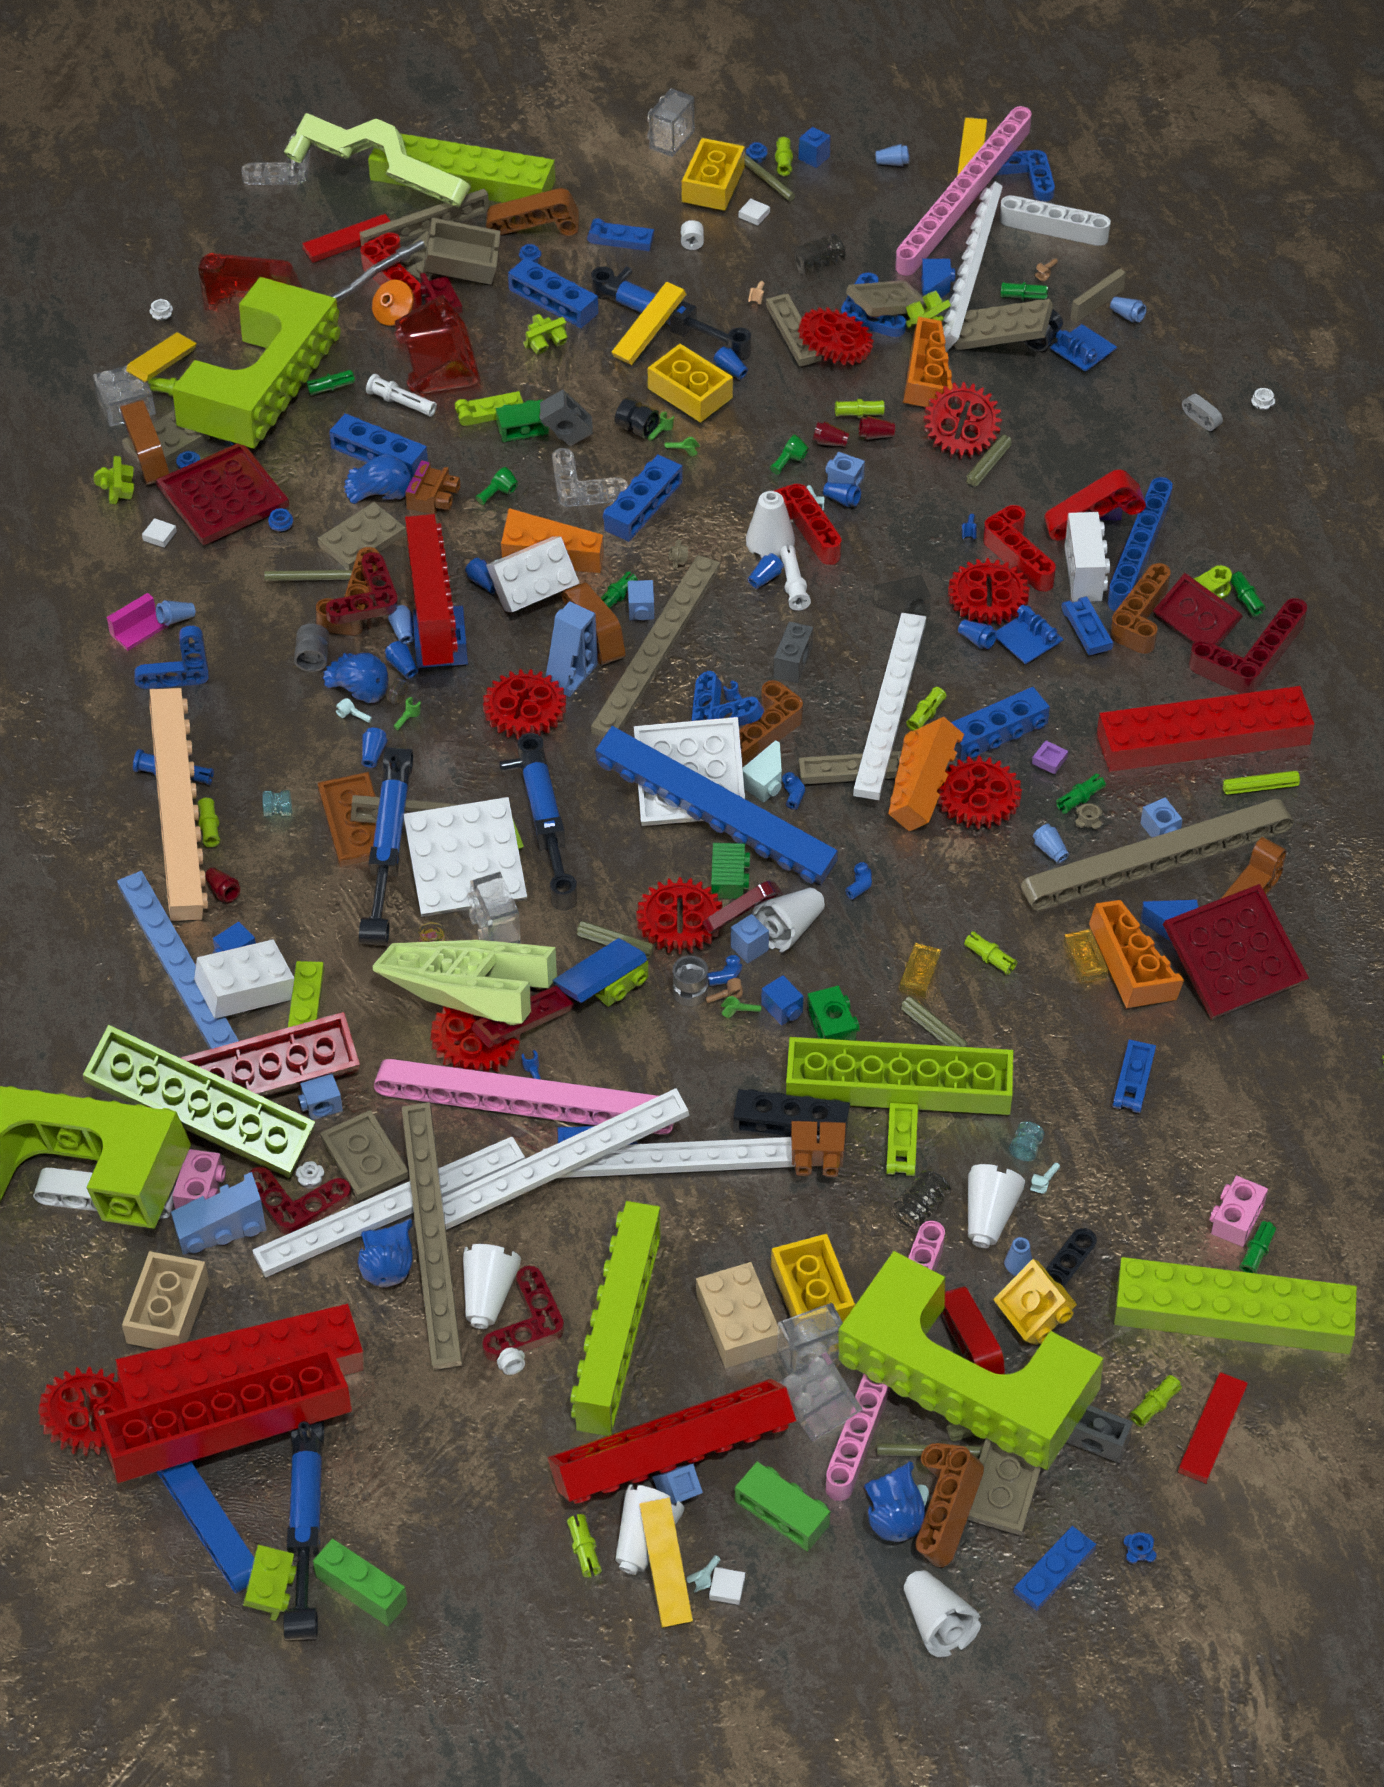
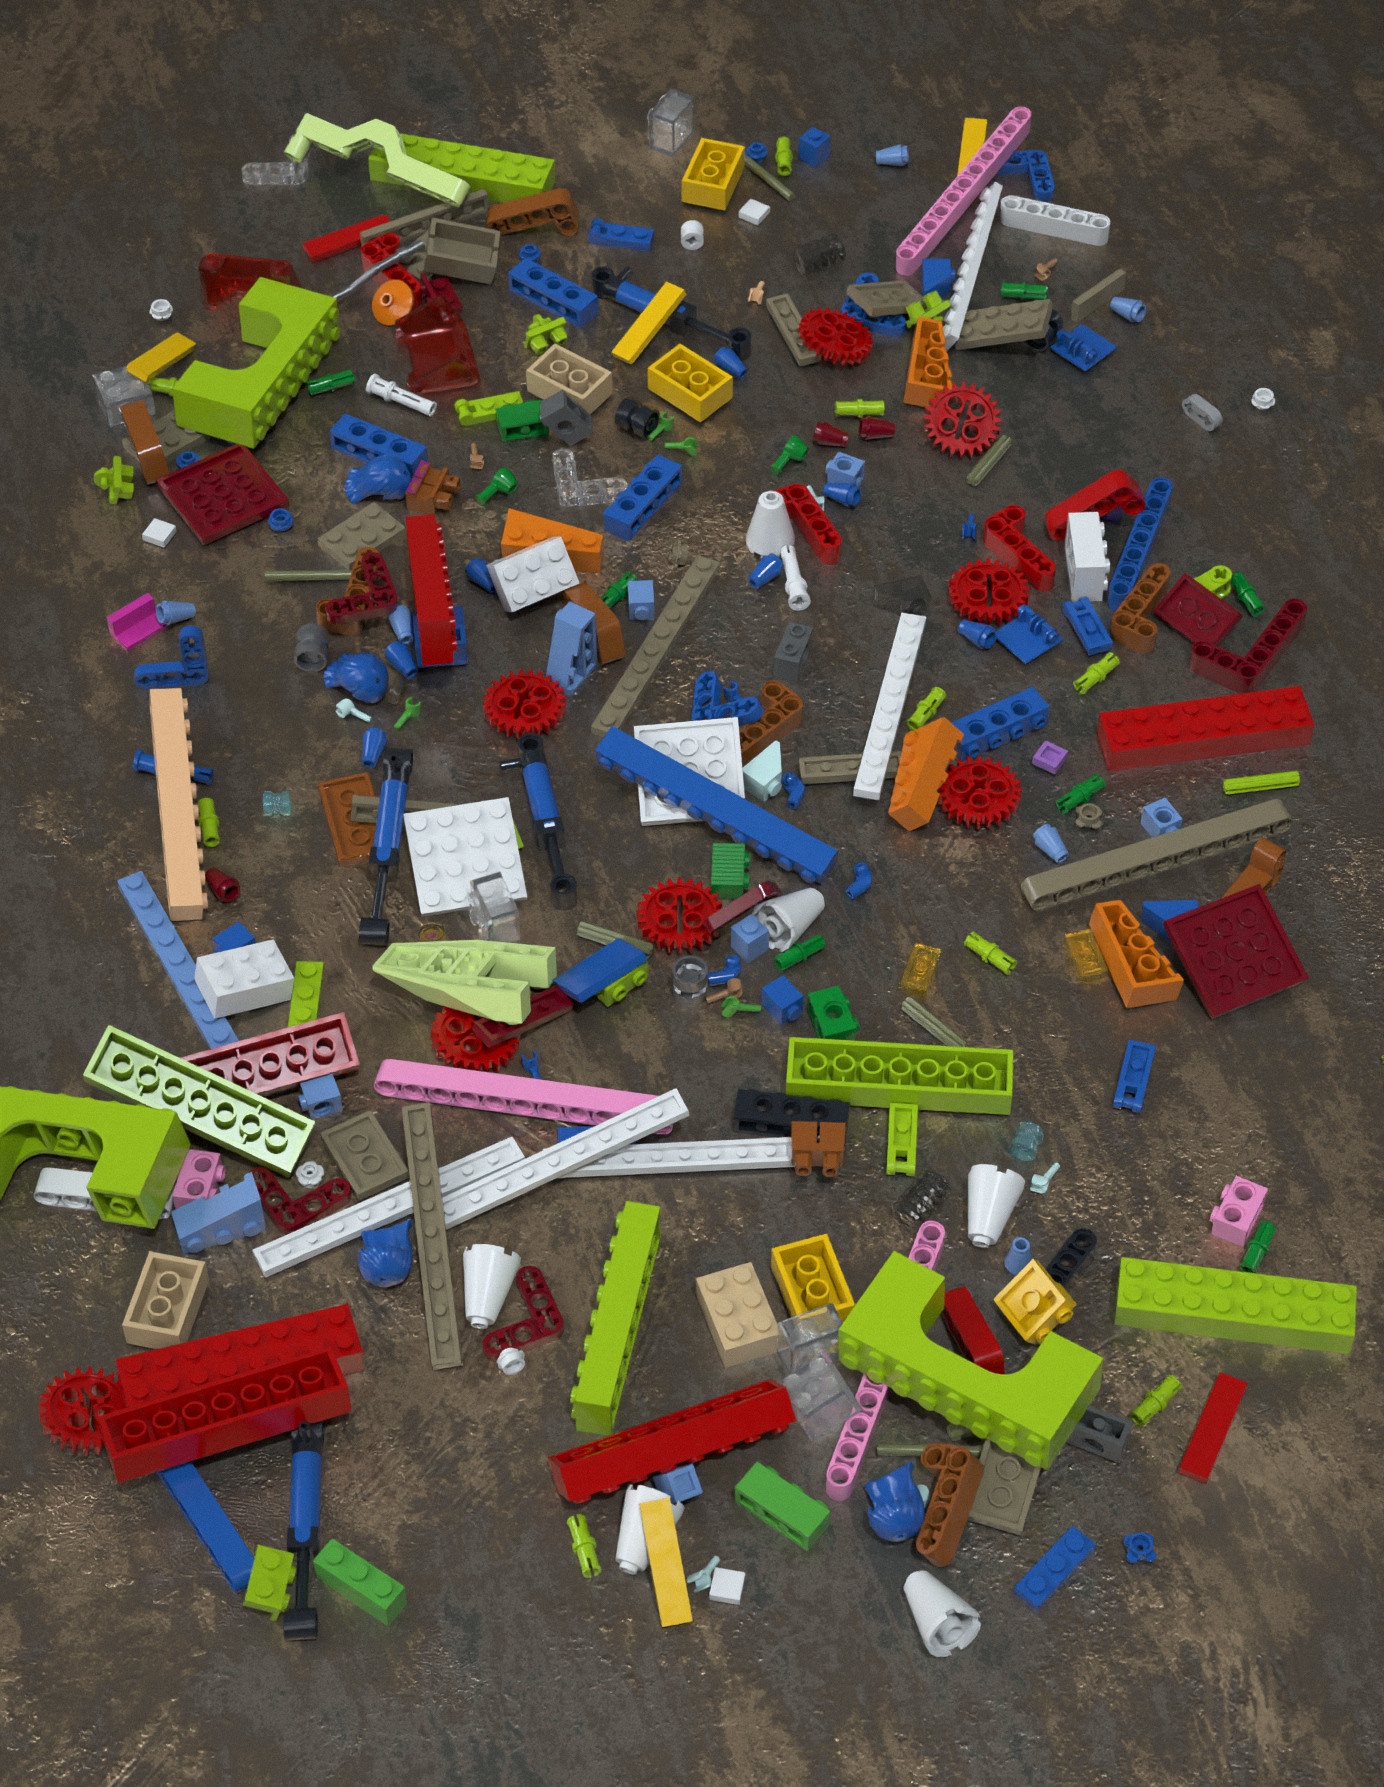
none -> medium nougat hand [470,443,485,470]
none -> tan brick [526,344,613,414]
none -> green axle [774,934,826,972]
none -> lime pin [1073,652,1120,695]

